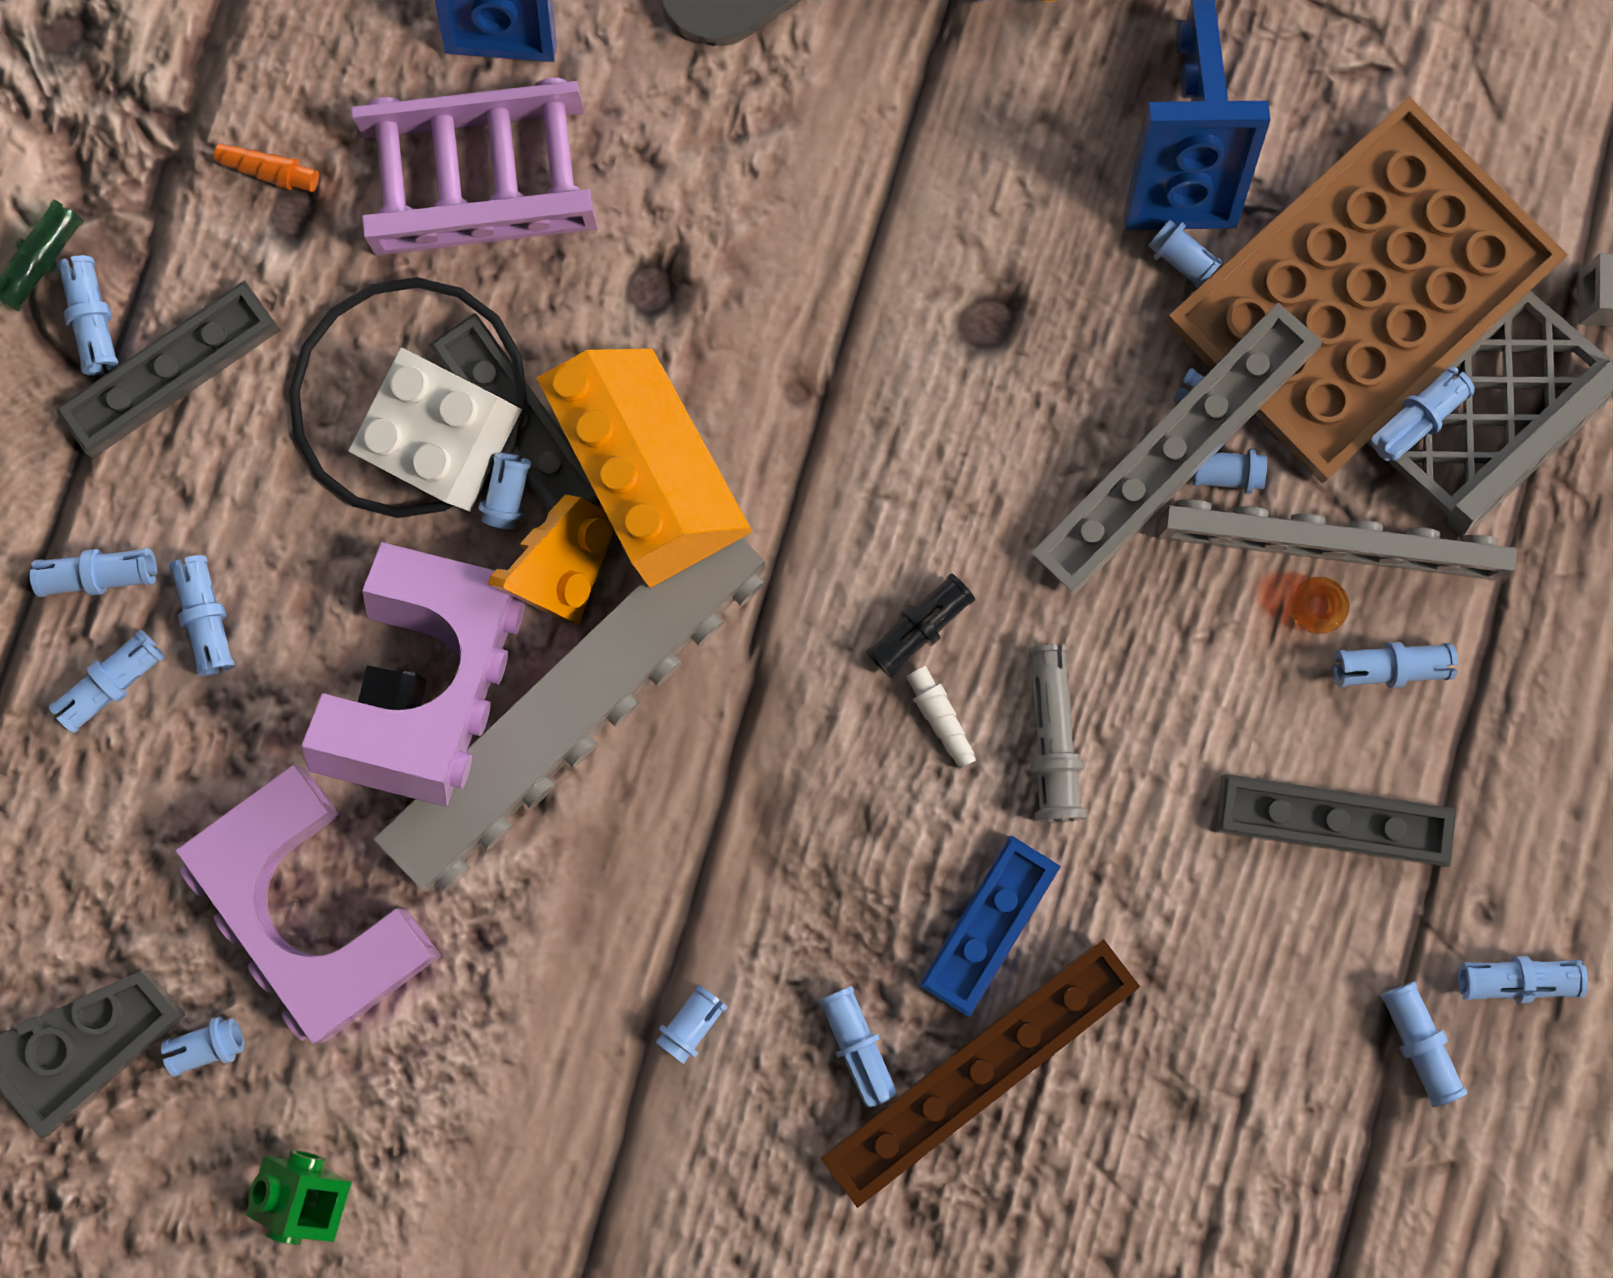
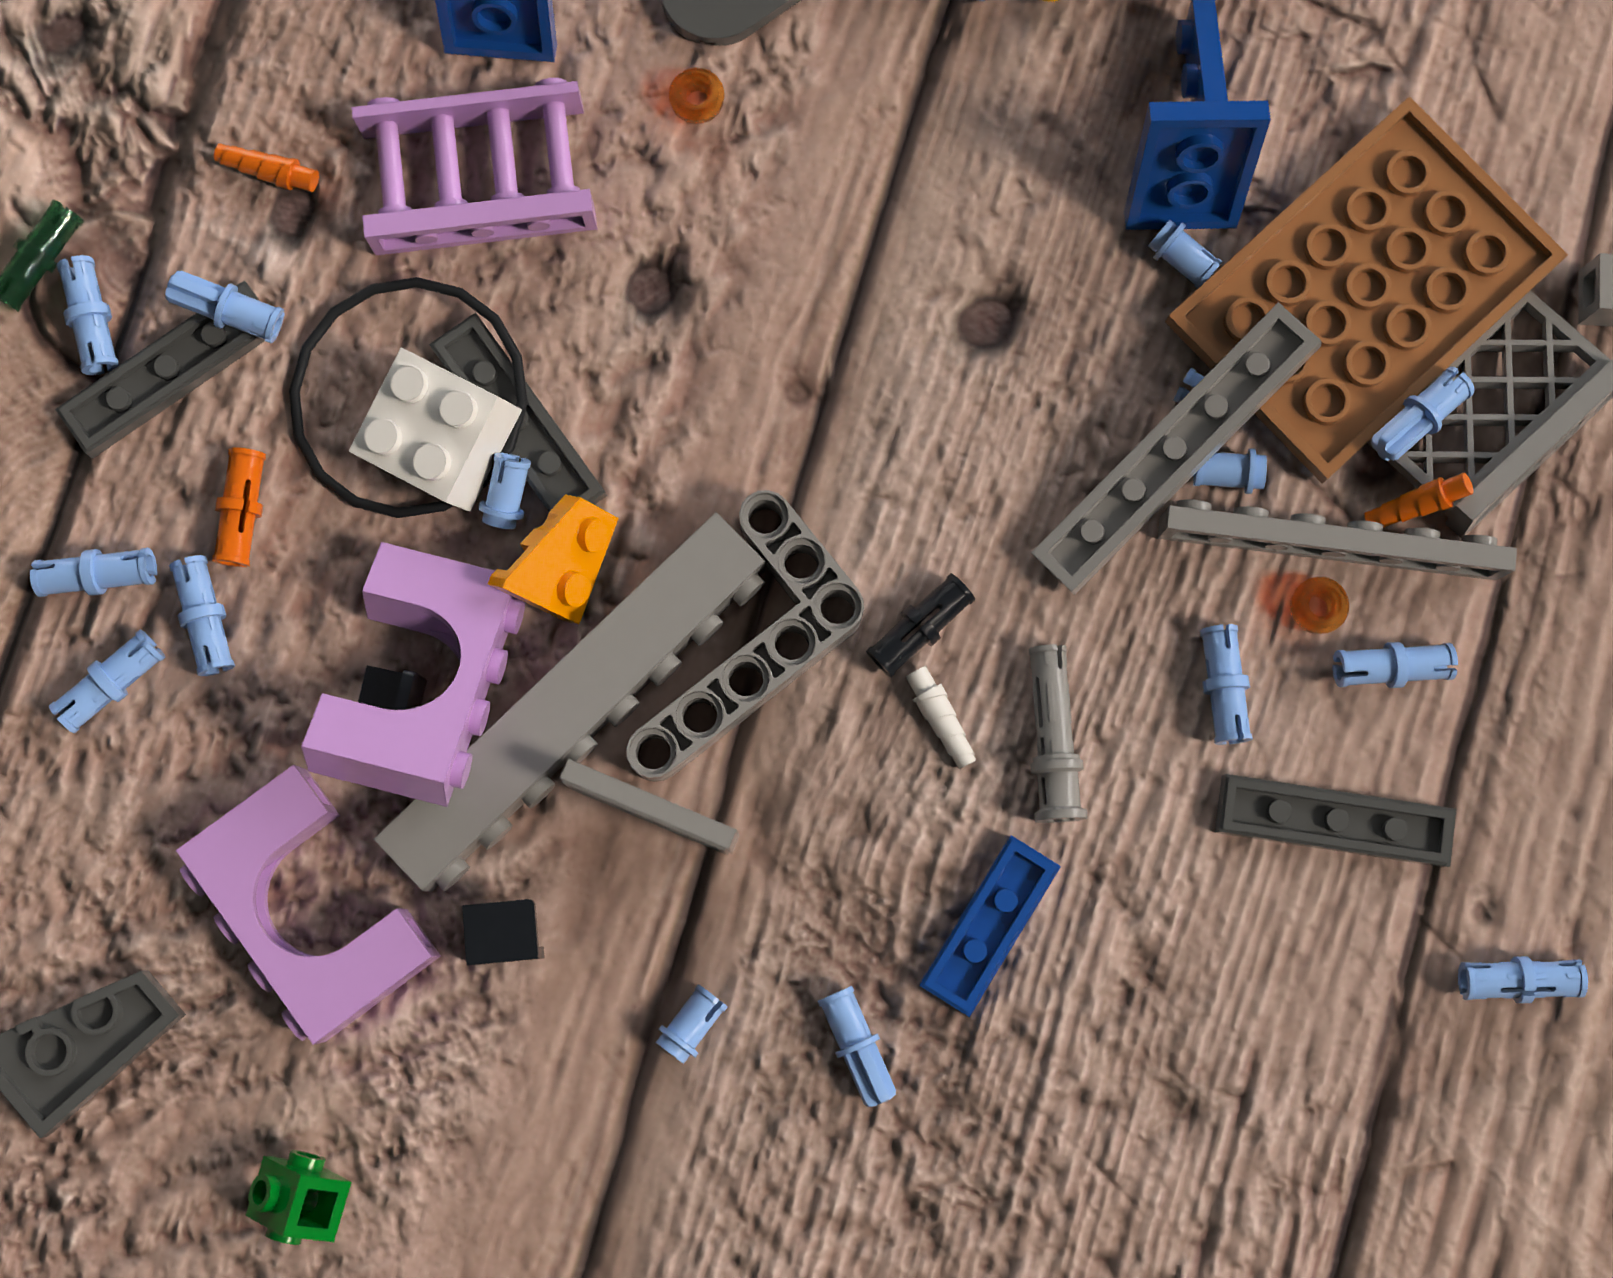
light blue pin [161,1016,245,1077] -> none
light orange slope [536,348,753,588] -> none
reddish brown plate [821,939,1140,1208] -> none
light blue pin [1380,981,1468,1107] -> none
none -> light blue axle [165,271,285,343]
none -> orange pin [211,447,266,568]
none -> black panel [462,899,545,966]
none -> light grey tile [560,759,740,855]
none -> light grey beam [626,490,864,782]
none -> clear orange plate [669,67,725,124]
none -> light blue pin [1200,624,1253,745]
none -> orange animal [1364,473,1474,528]

